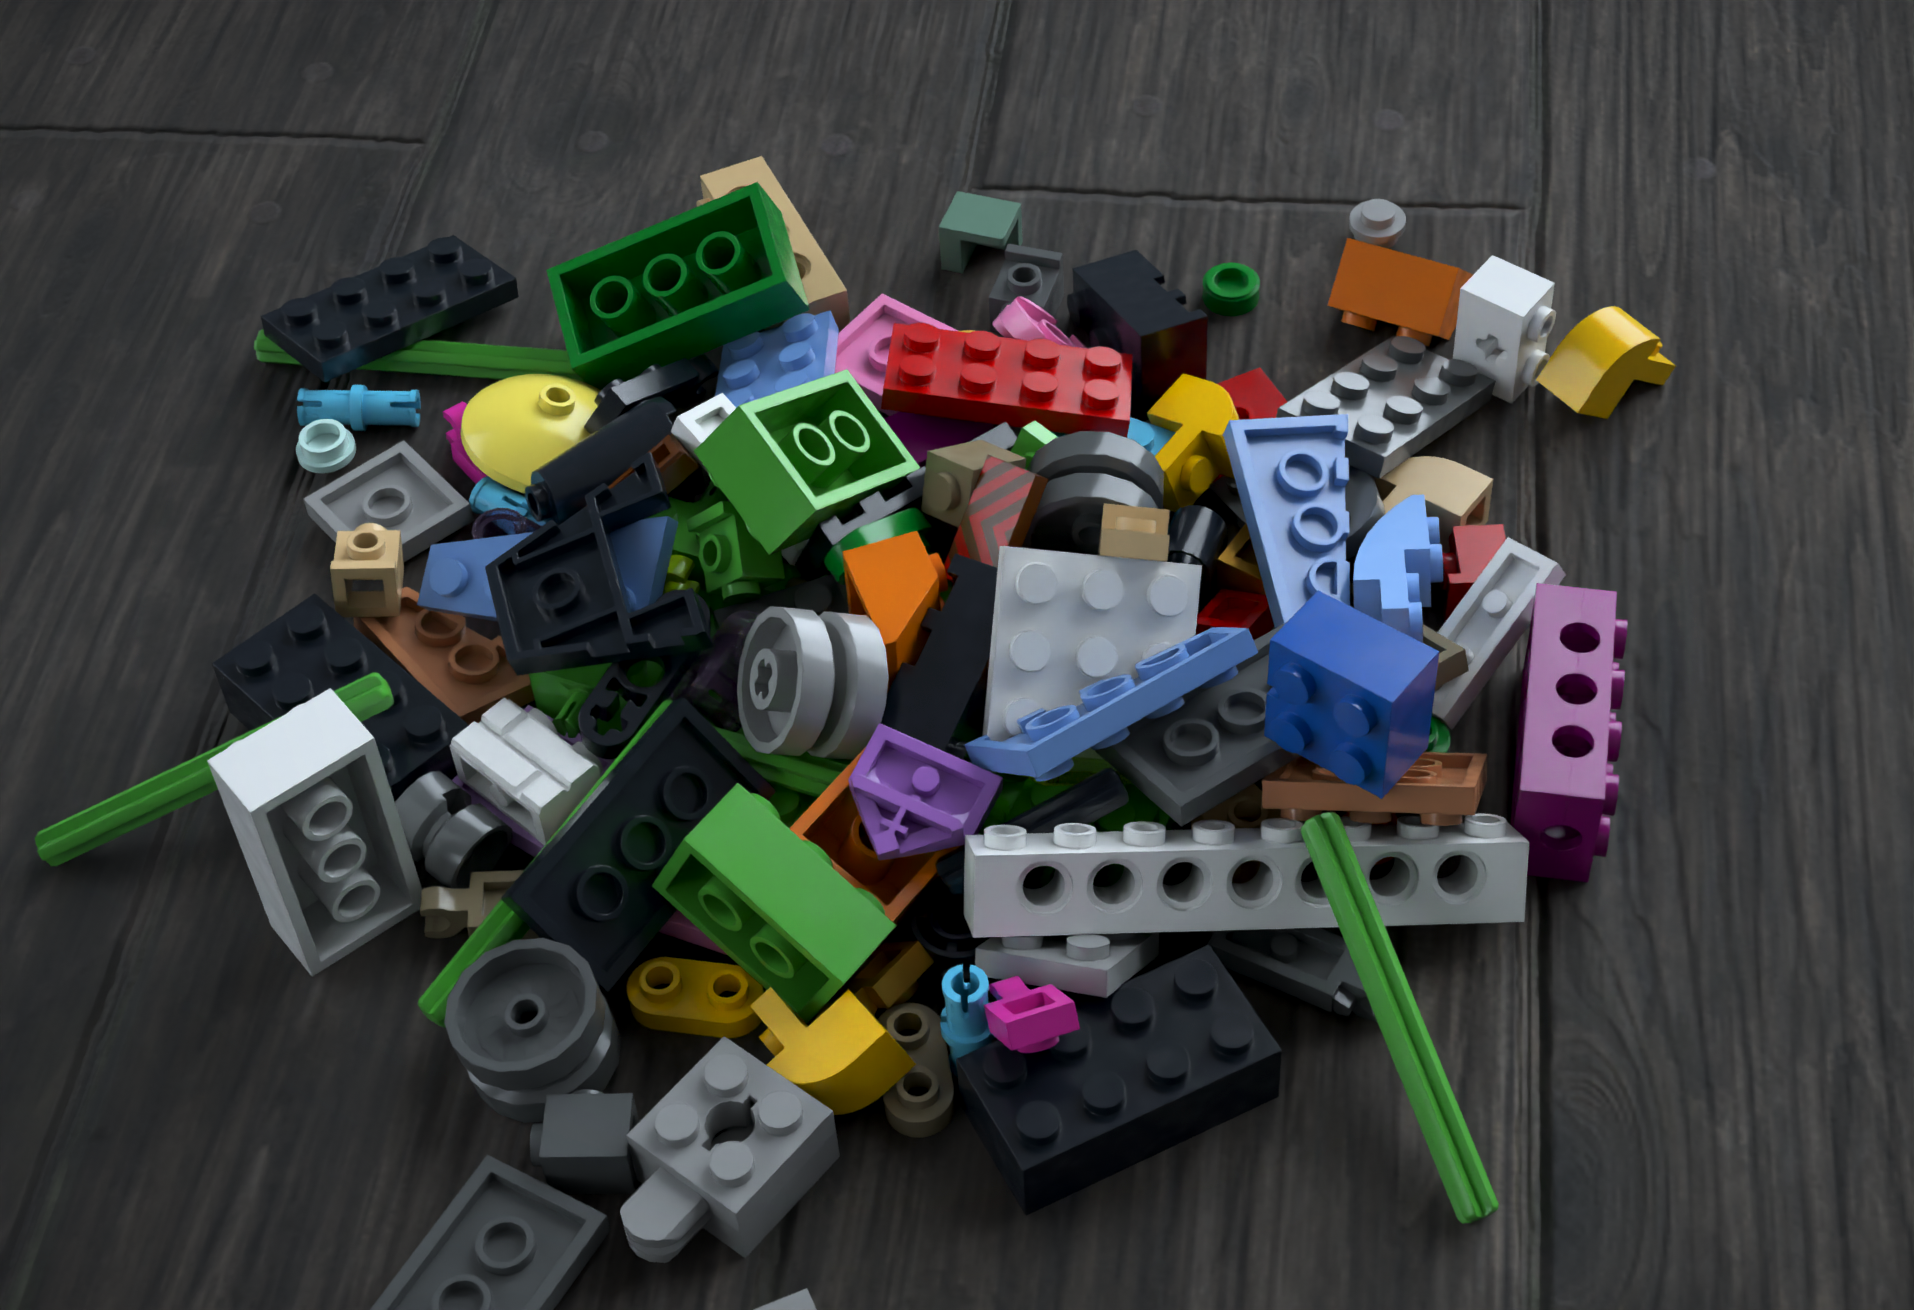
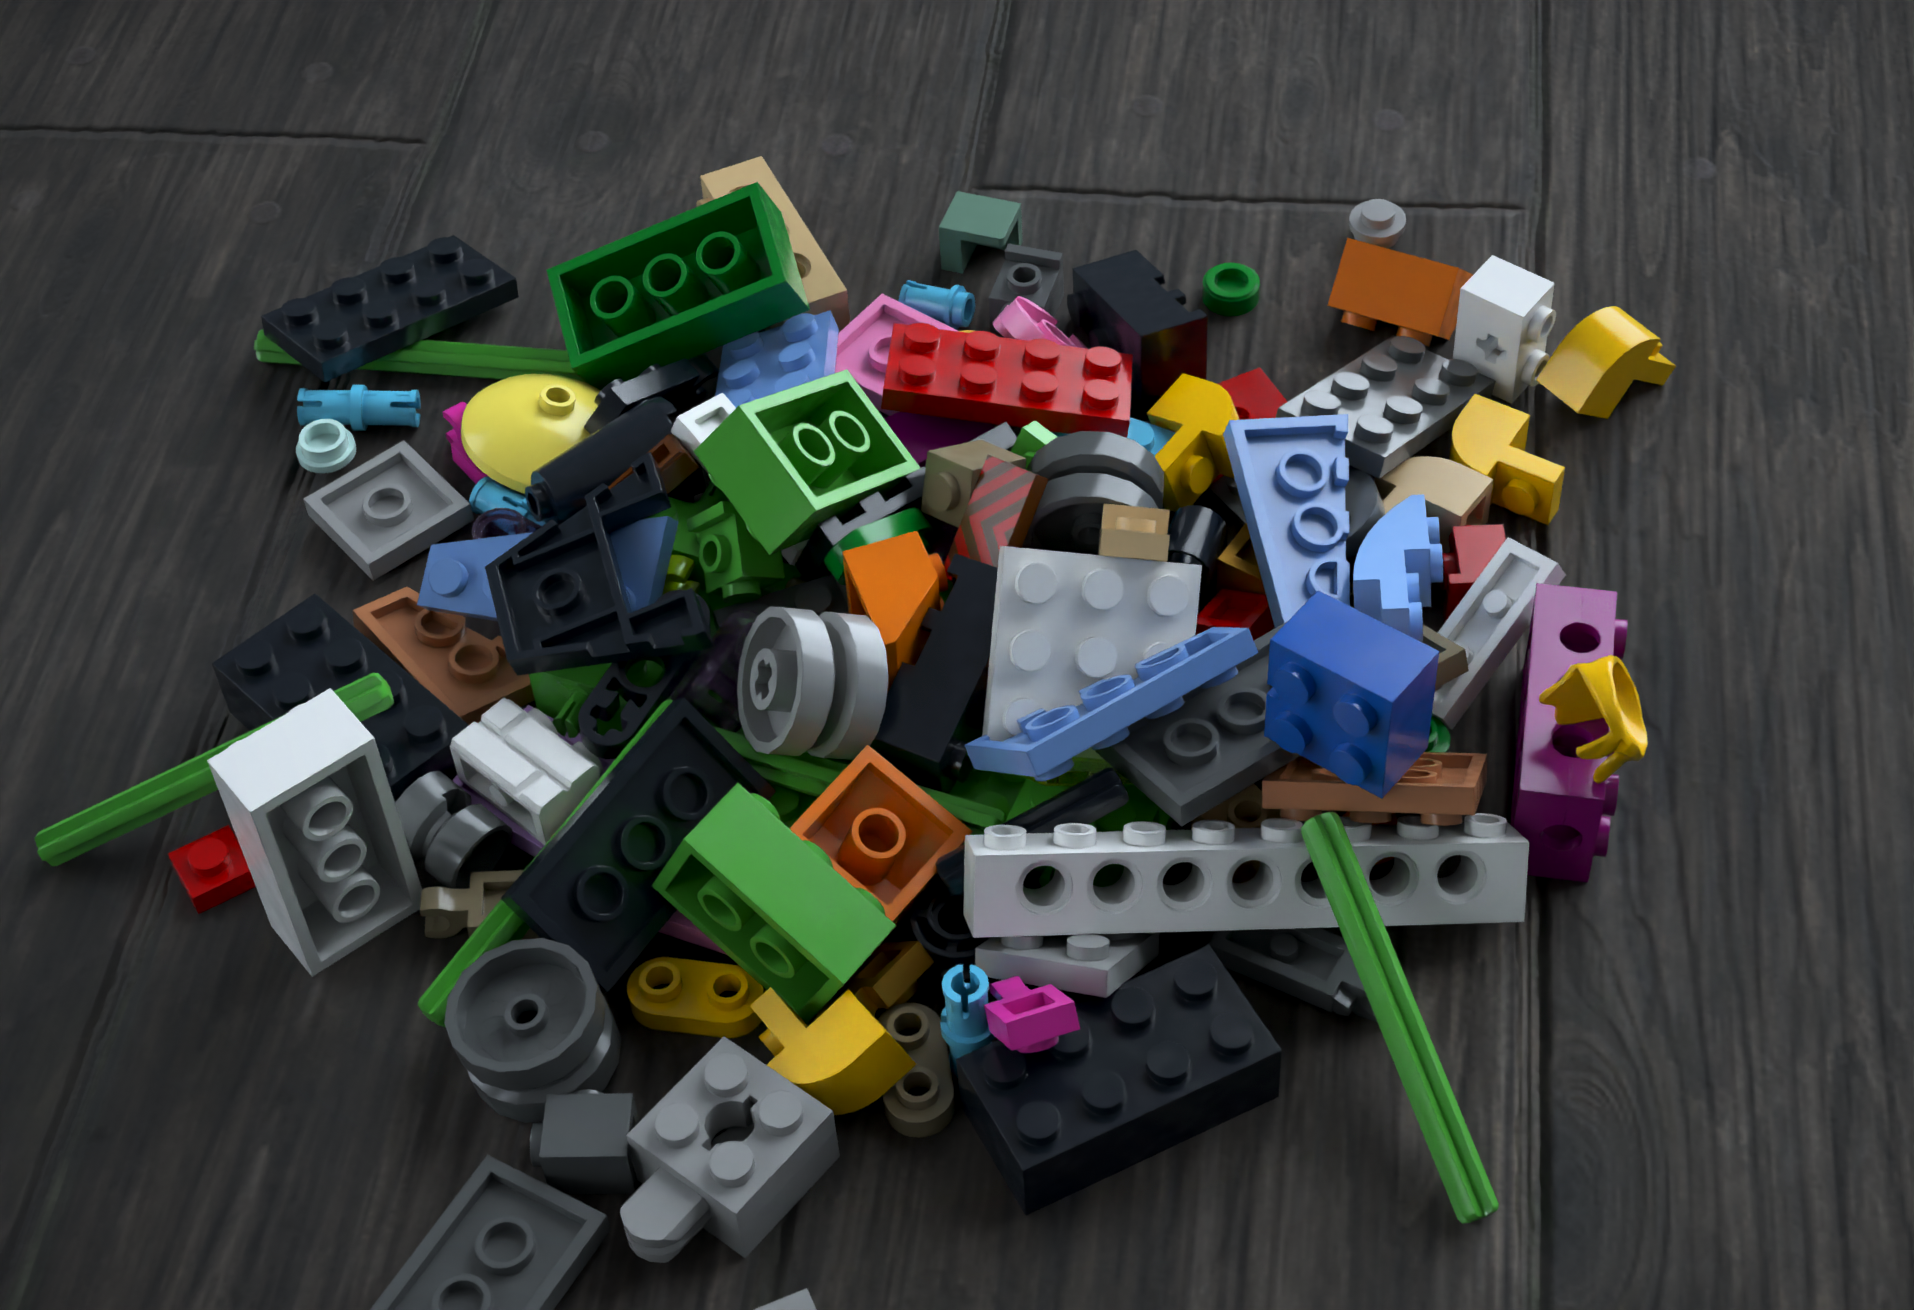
tan brick [330,523,404,617] -> none
medium lavender slope [848,723,1003,860] -> none
none -> red plate [168,825,256,914]
none -> medium azure pin [898,280,975,330]
none -> yellow brick [1449,394,1565,525]
none -> yellow piece [1539,655,1648,784]

